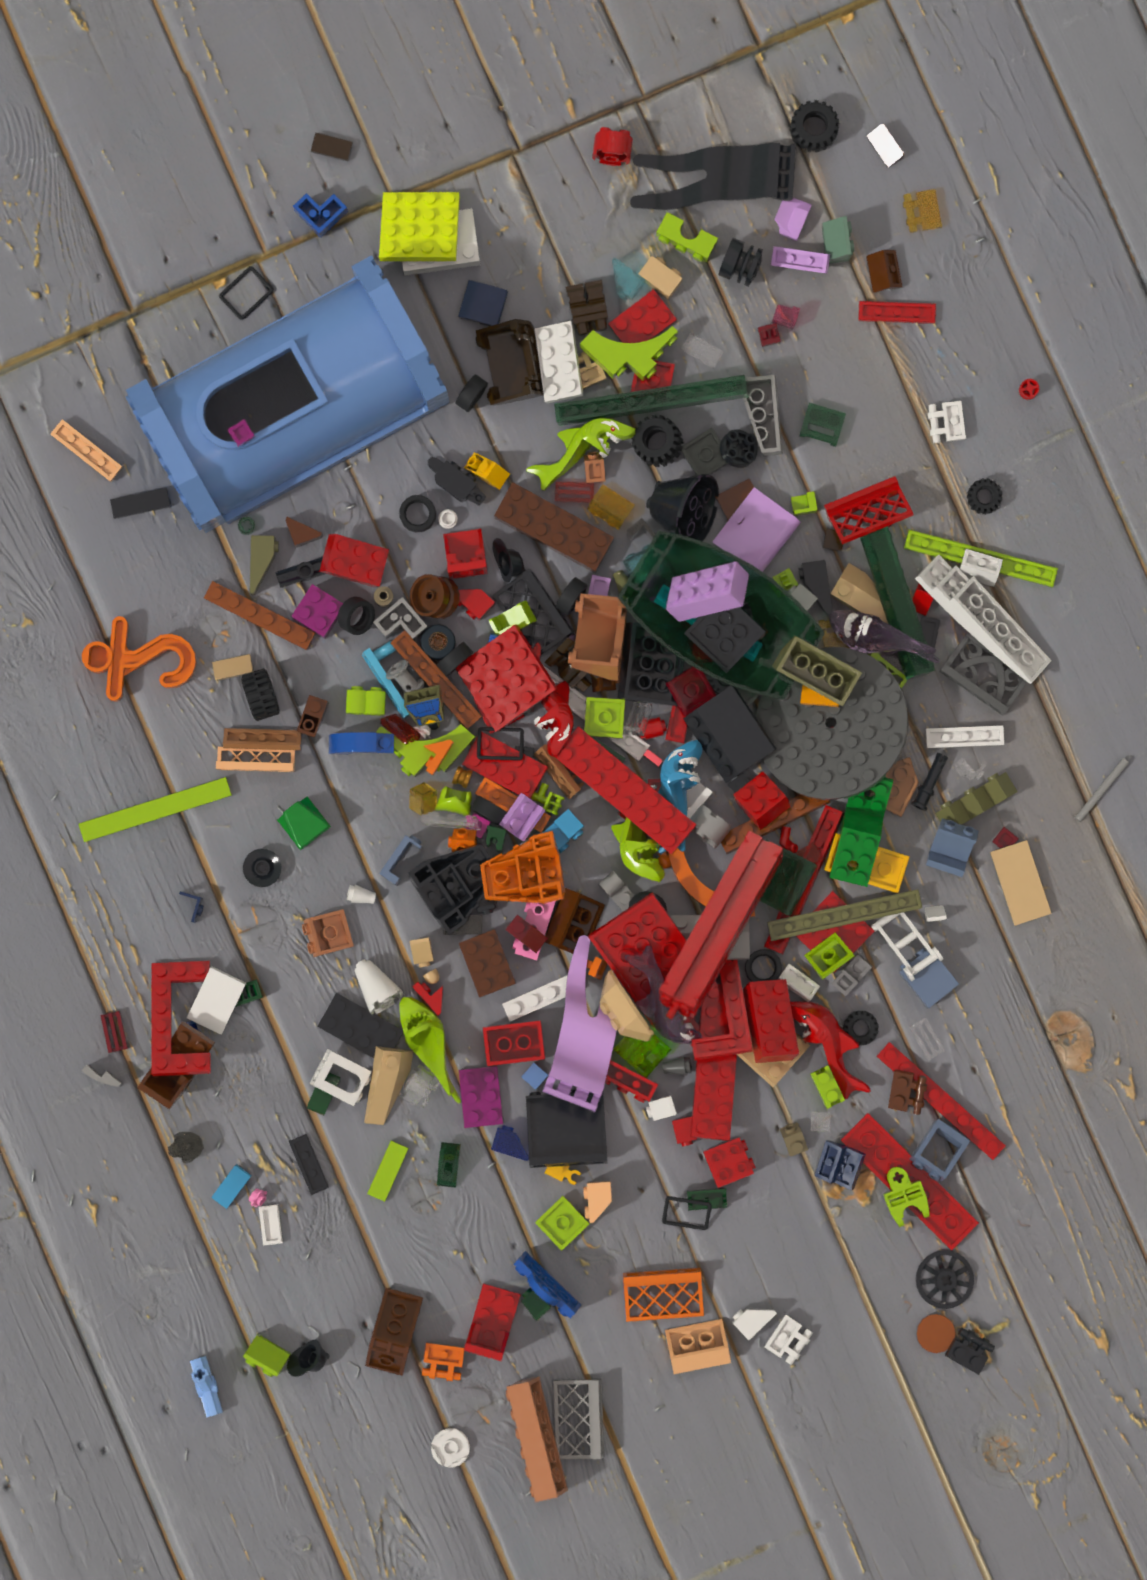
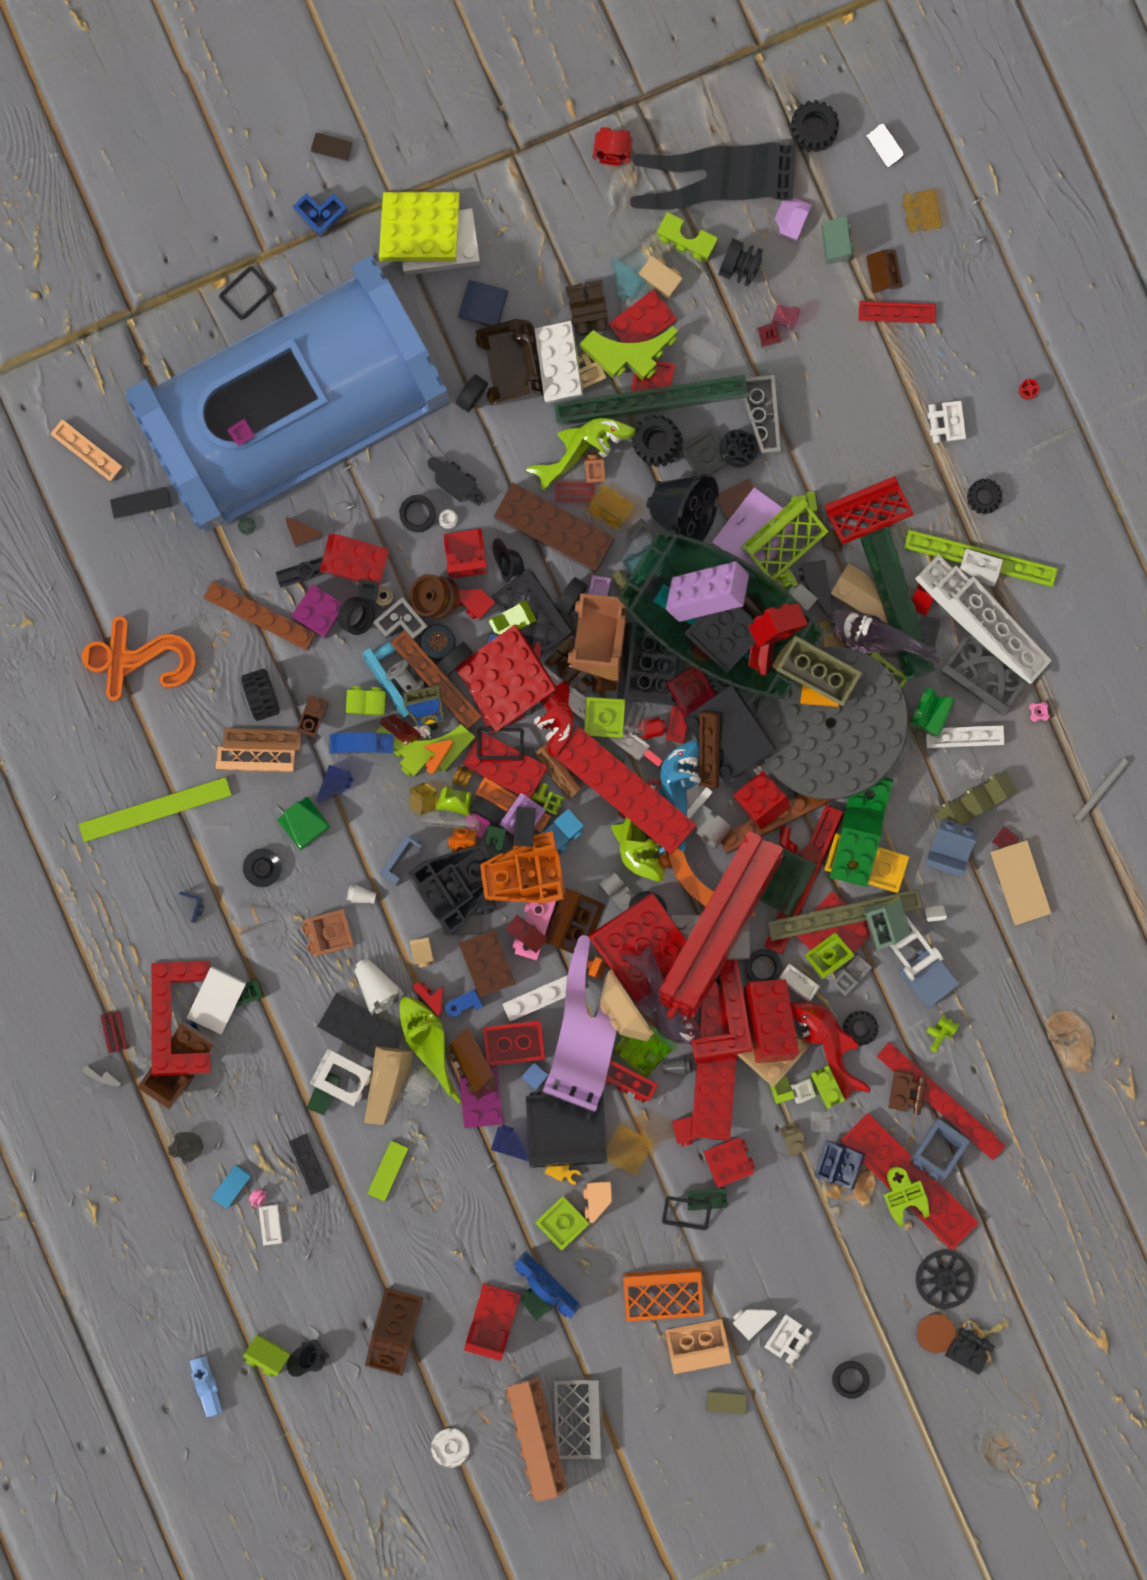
tan slope [212,654,254,681] -> none
olive slope [250,535,279,595] -> none
orange plate [422,1342,464,1381] -> none
tan hinge [423,968,440,984] -> none
clear green slope [437,1142,461,1188] -> none
yellow slope [464,452,510,490] -> none
white slope [646,1096,677,1121] -> none
lavender plate [771,246,830,273] -> none
clear green plate [799,403,846,447] -> none
medium nougat tile [868,757,919,817] -> none
black pin [911,753,948,811] -> none
none -> clear blue slope [315,765,354,803]
none -> black plate [356,579,379,603]
none -> blue leg [445,989,484,1017]
none -> reddish brown slope [448,1028,497,1099]
none -> black tile [513,807,536,847]
none -> clear yellow bracket [607,1124,654,1175]
none -> reddish brown tile [699,710,720,789]
none -> olive tile [706,1391,747,1415]
none -> lime fence [740,496,829,583]
none -> dark brown tile [744,593,765,618]
none -> red brick [748,603,807,647]
none -> red slope [749,642,775,675]
none -> lime panel [769,1076,795,1104]
none -> white plate [791,1078,816,1104]
none -> black tyre [832,1361,870,1399]
none -> sand green slope [863,897,911,950]
none -> green piece [910,687,955,738]
none -> lime arm [926,1014,960,1052]
none -> bright pink plate [1029,702,1049,722]

